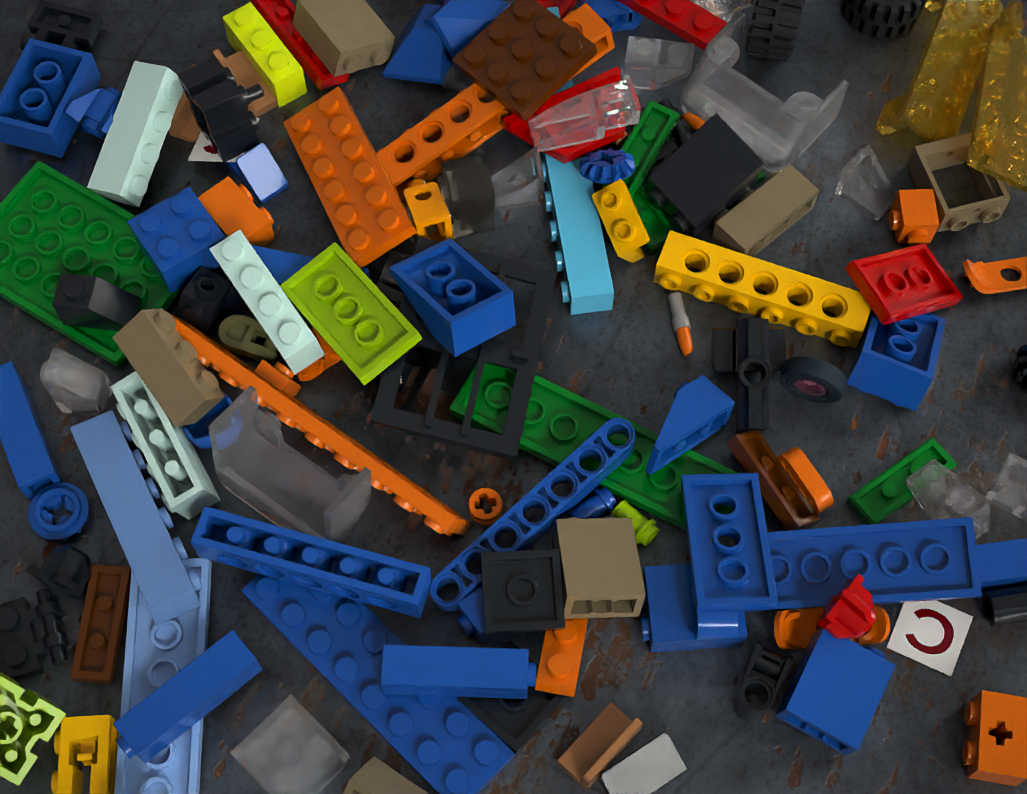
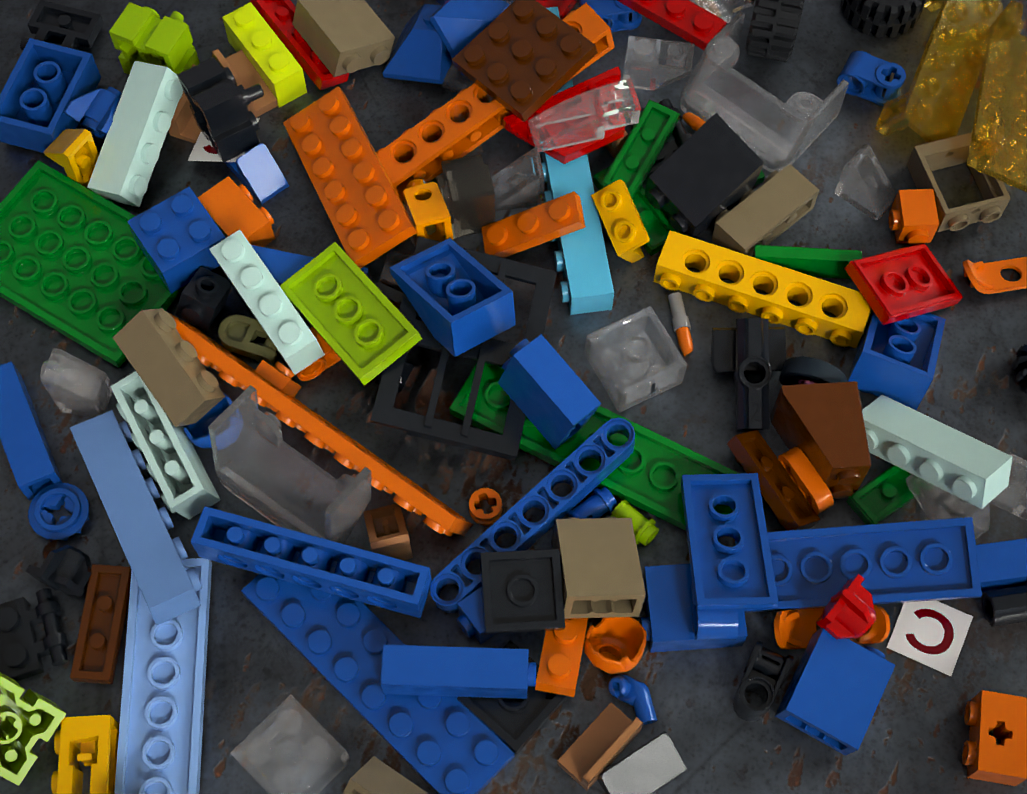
black slope [52,273,142,331] -> none
blue brick [113,630,263,764] -> none
blue gear [579,148,635,184] -> none
blue slope [646,375,735,475] -> none
none -> yellow slope [43,129,99,187]
none -> lime brick [109,2,200,75]
none -> medium nougat slope [363,503,413,560]
none -> orange plate [481,191,585,258]
none -> blue brick [498,334,601,450]
none -> orange hair [584,617,647,674]
none -> clear brick [585,306,687,413]
none -> blue arm [608,674,658,726]
none -> green tile [752,245,862,279]
none -> reddish brown slope [770,381,872,499]
none -> blue piece [837,51,906,107]
none -> light aqua brick [862,395,1013,509]

